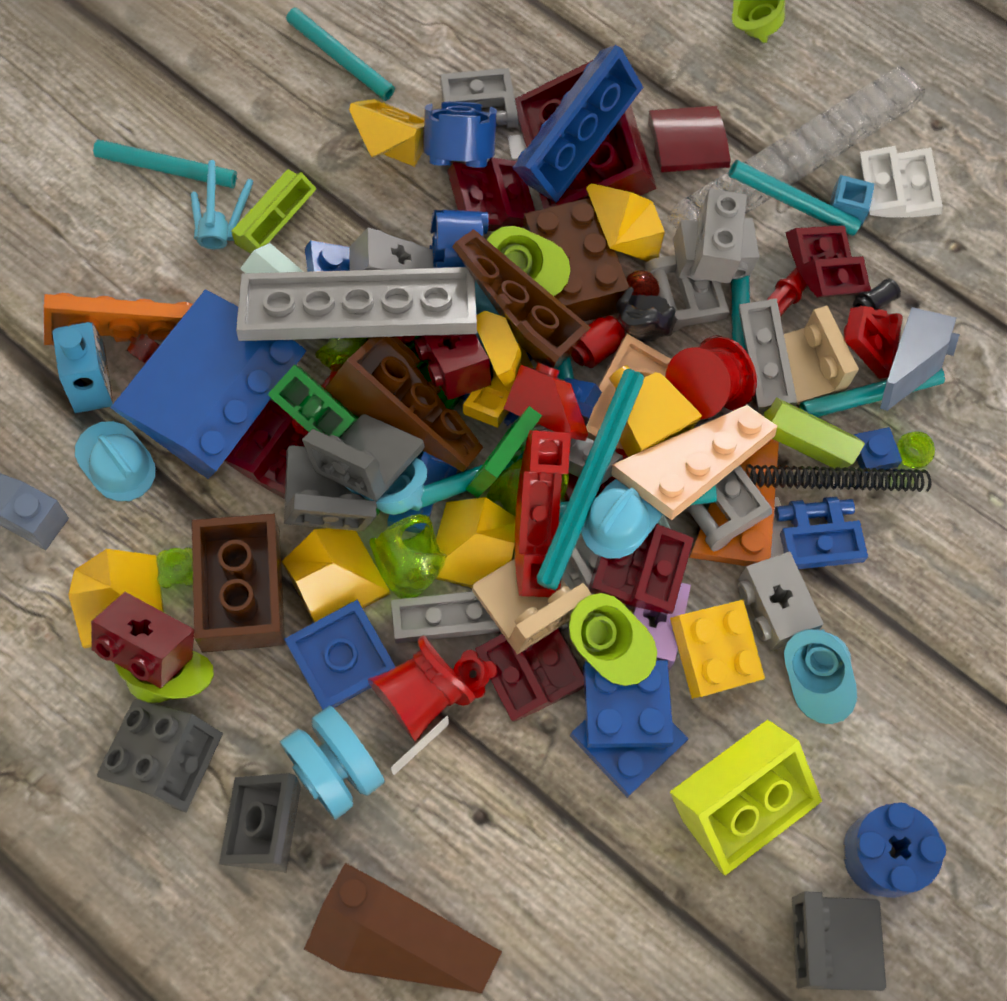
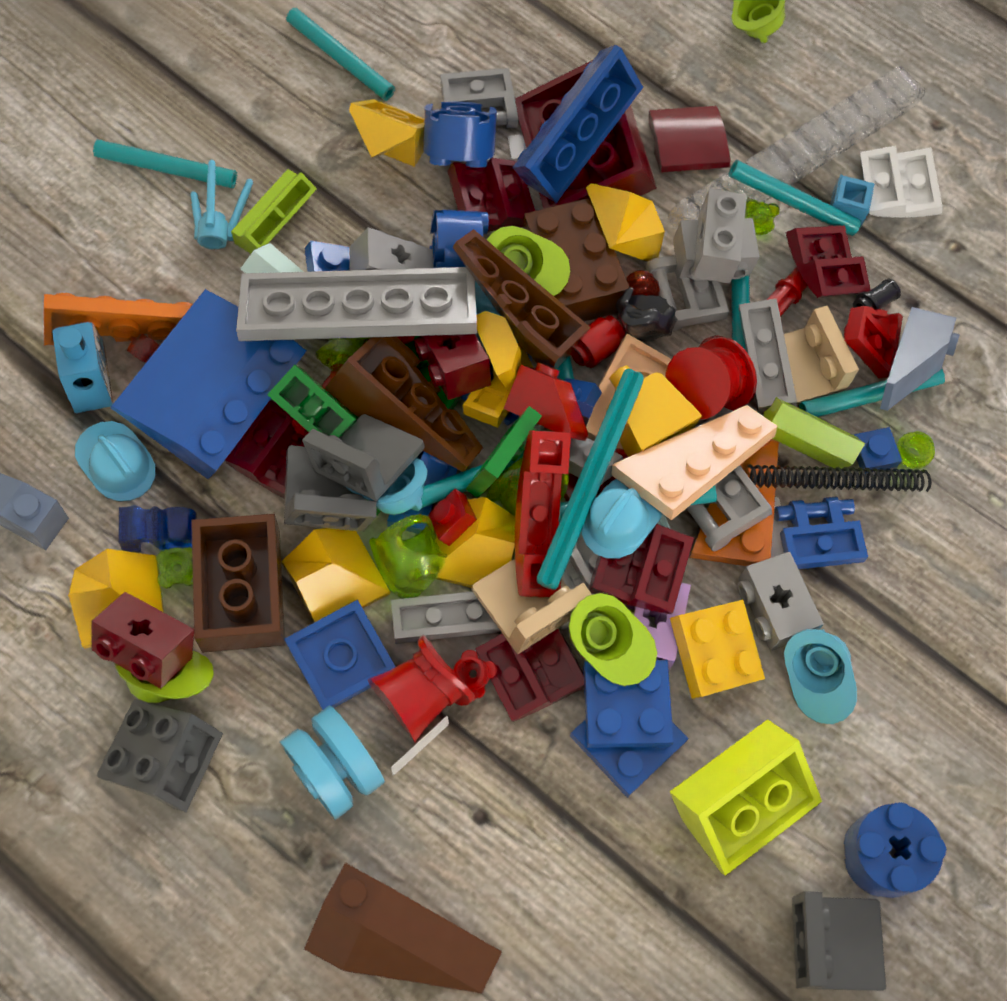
dark grey slope [219,773,301,873] -> none
none -> clear blue leg [118,505,197,553]
none -> red plate [428,489,477,546]
none -> clear neon green plate [745,199,780,235]

